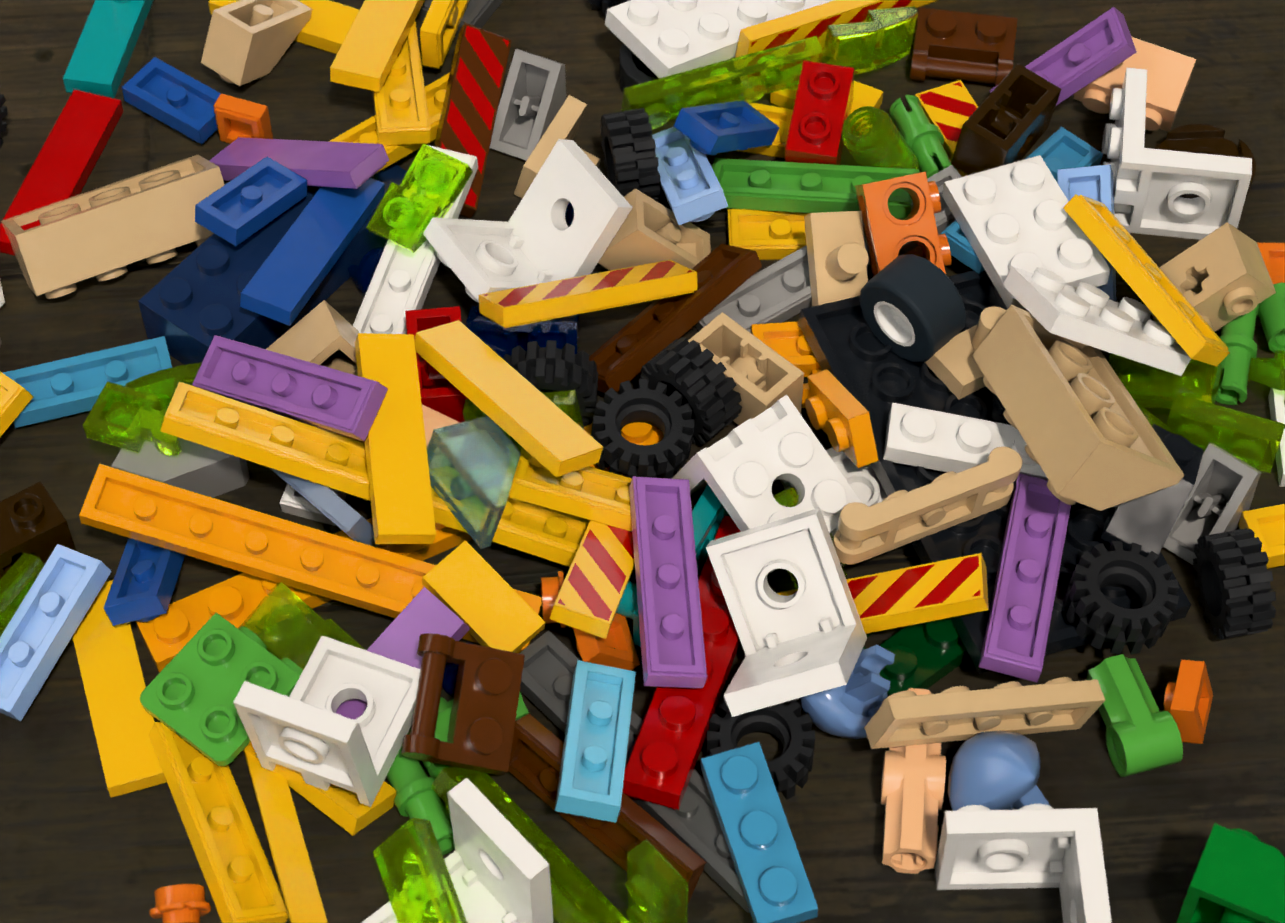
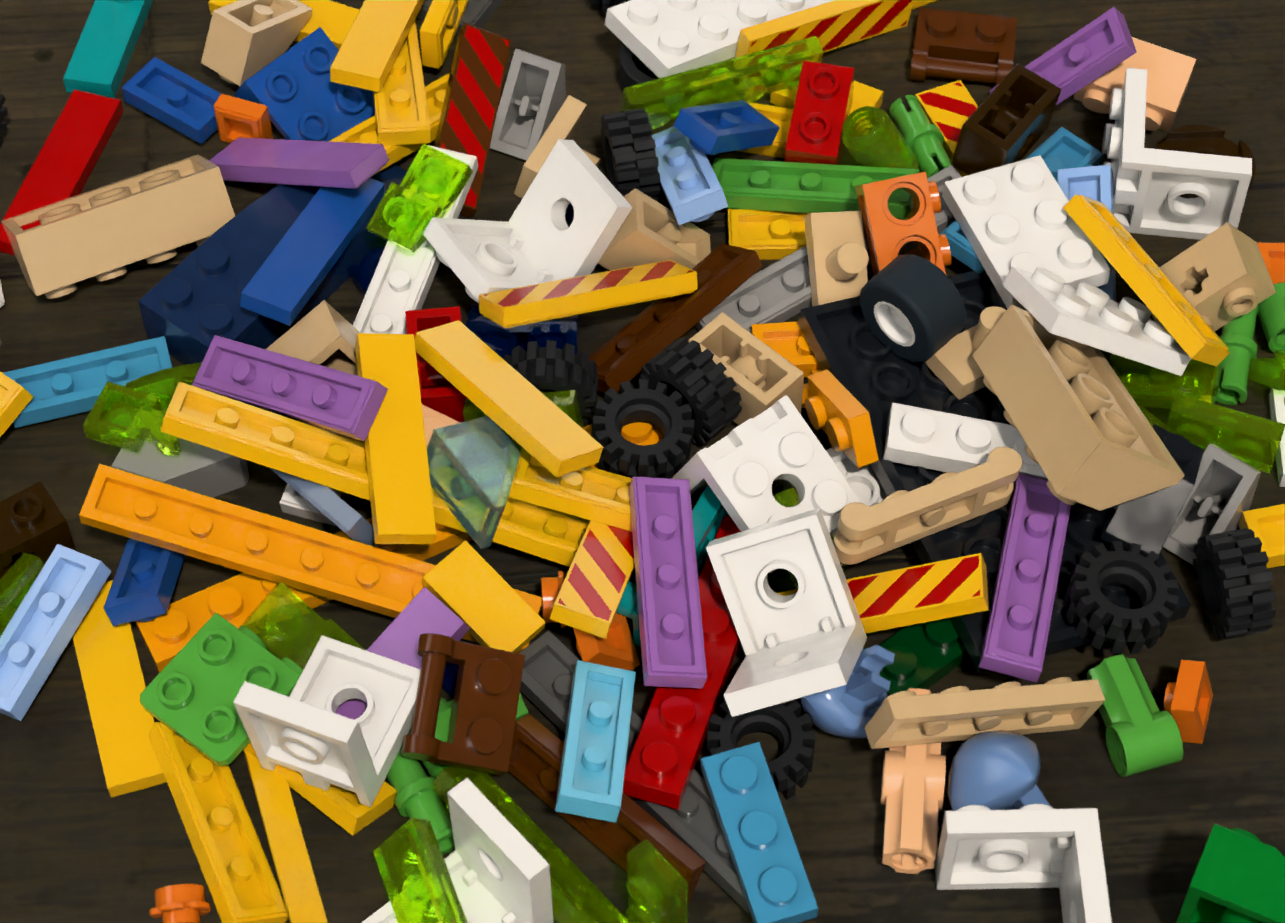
blue plate [195,156,307,246] -> none
clear neon green slope [821,6,918,75] -> none
none -> blue bracket [233,27,375,141]

